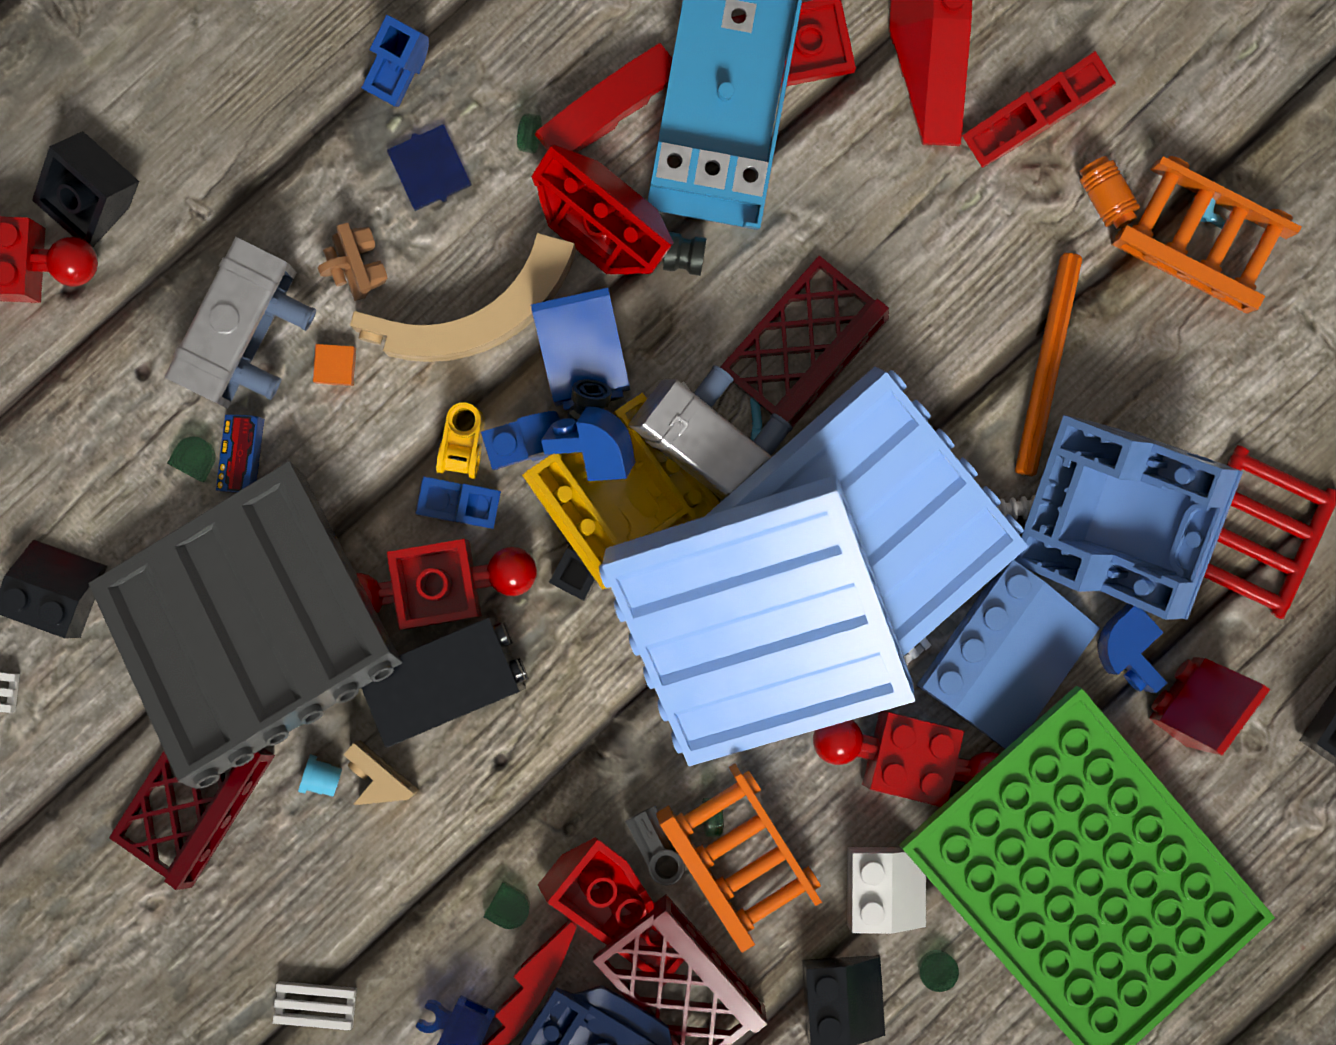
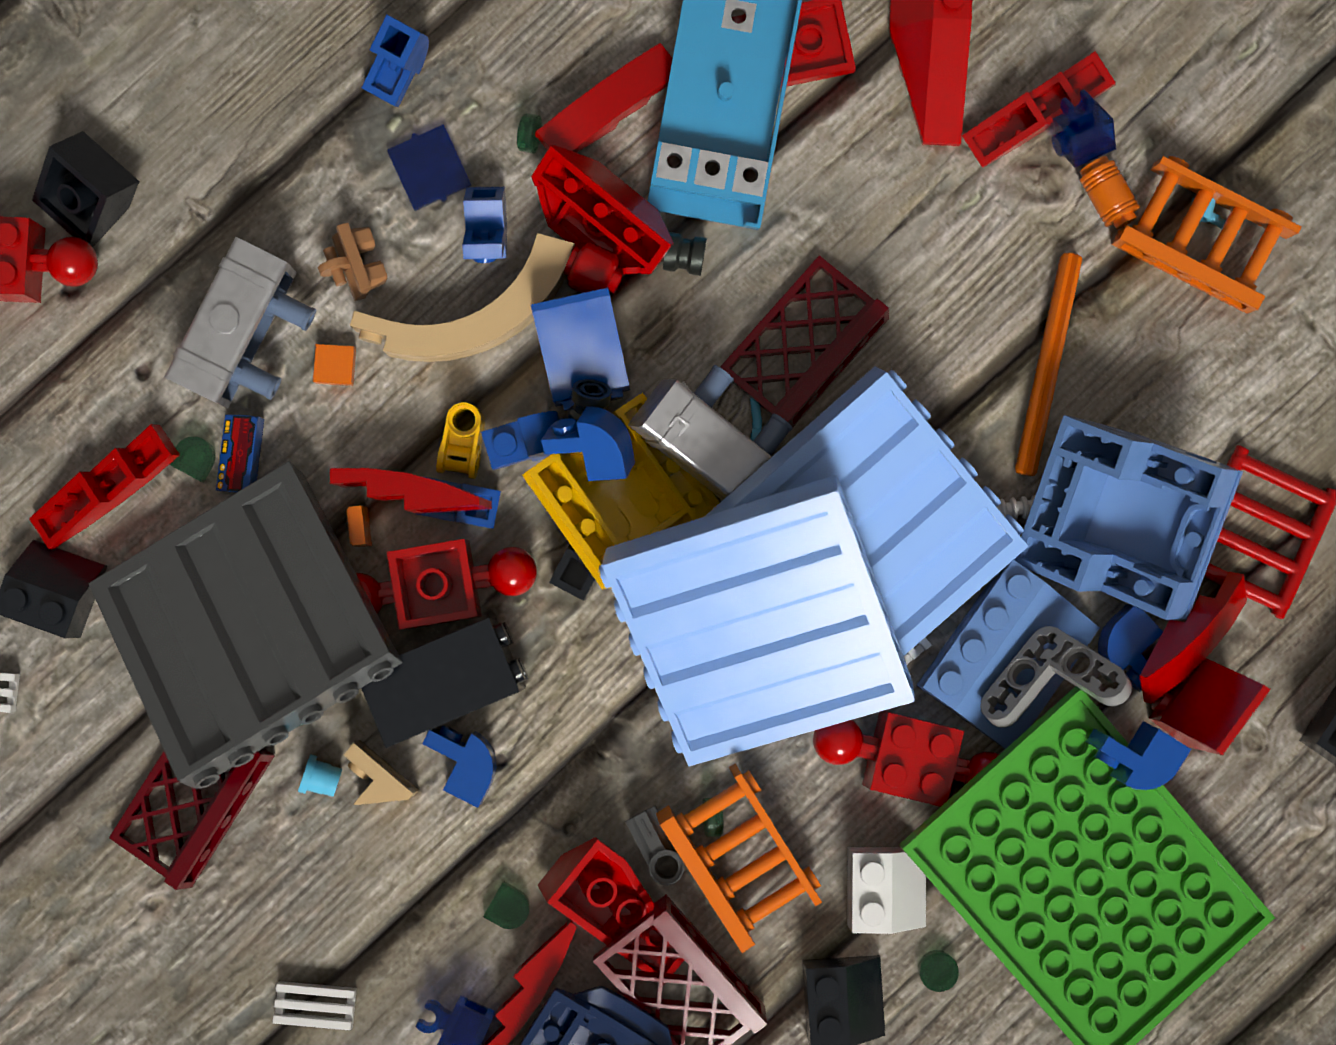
none -> red slope [29,424,180,549]
none -> red slope [330,468,492,514]
none -> orange tile [346,505,372,547]
none -> blue brick [422,725,497,808]
none -> blue brick [462,187,507,263]
none -> red head [563,242,624,293]
none -> light grey beam [980,626,1132,728]
none -> clear blue brick [1051,89,1116,168]
none -> blue brick [1086,721,1191,790]
none -> red slope [1140,571,1247,704]

